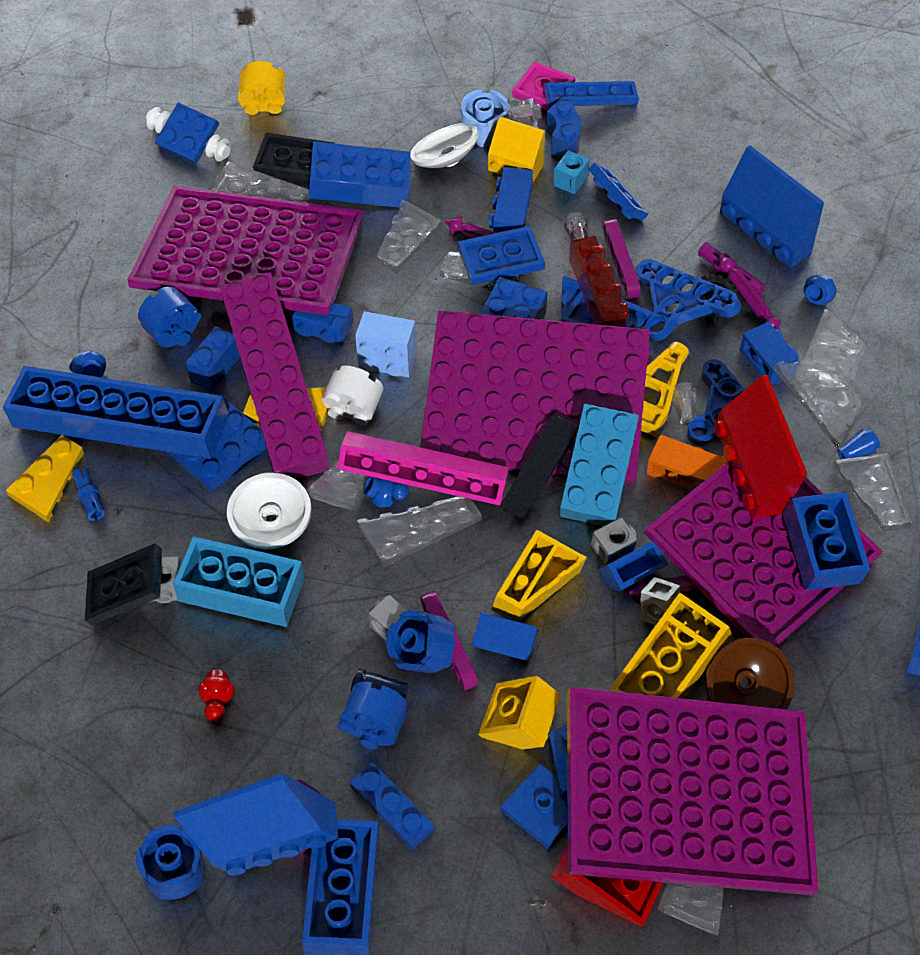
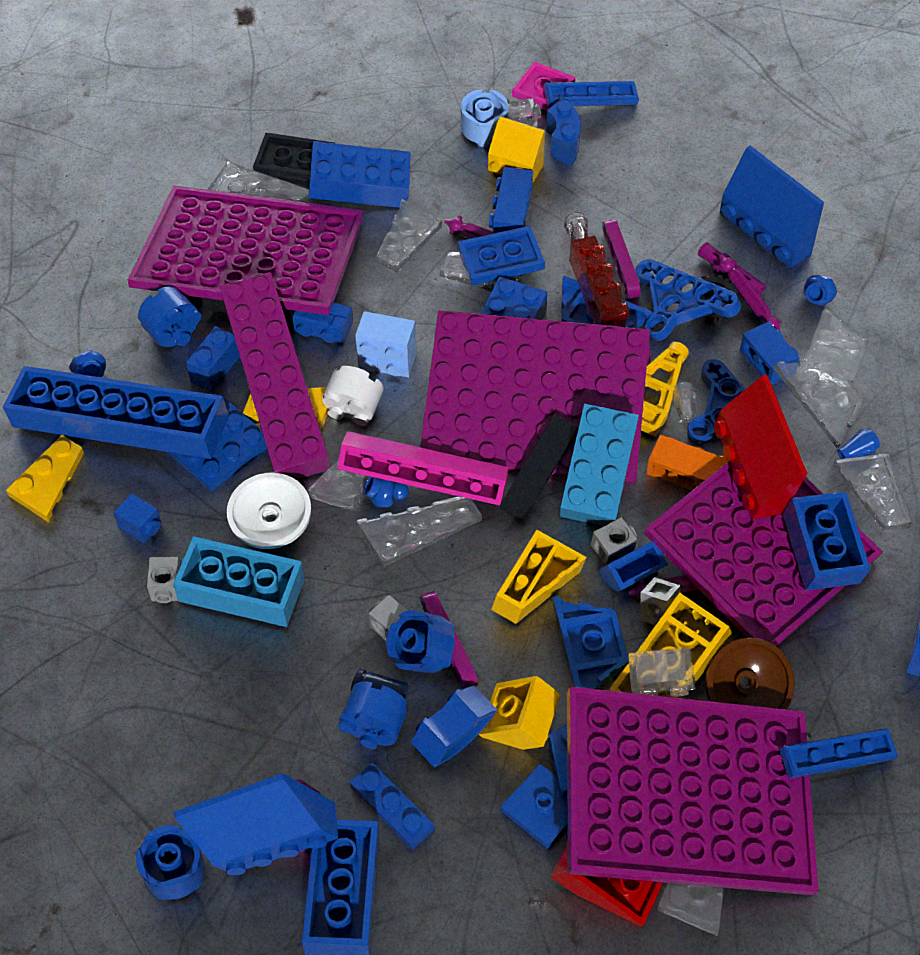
blue pin [72,467,105,521] -> none
black plate [85,543,162,625] -> none
blue plate [146,102,231,164] -> none
red animal [198,670,235,722] -> none
yellow brick [238,61,286,115] -> none
white dish [410,123,479,168] -> none
blue brick [472,612,539,661] -> none
dark azure brick [553,150,590,194] -> none
blue plate [588,162,649,221] -> none
none -> blue brick [114,493,162,543]
none -> blue brick [411,685,497,767]
none -> blue wing [553,596,629,689]
none -> clear brick [628,648,696,696]
none -> blue tile [779,728,898,779]

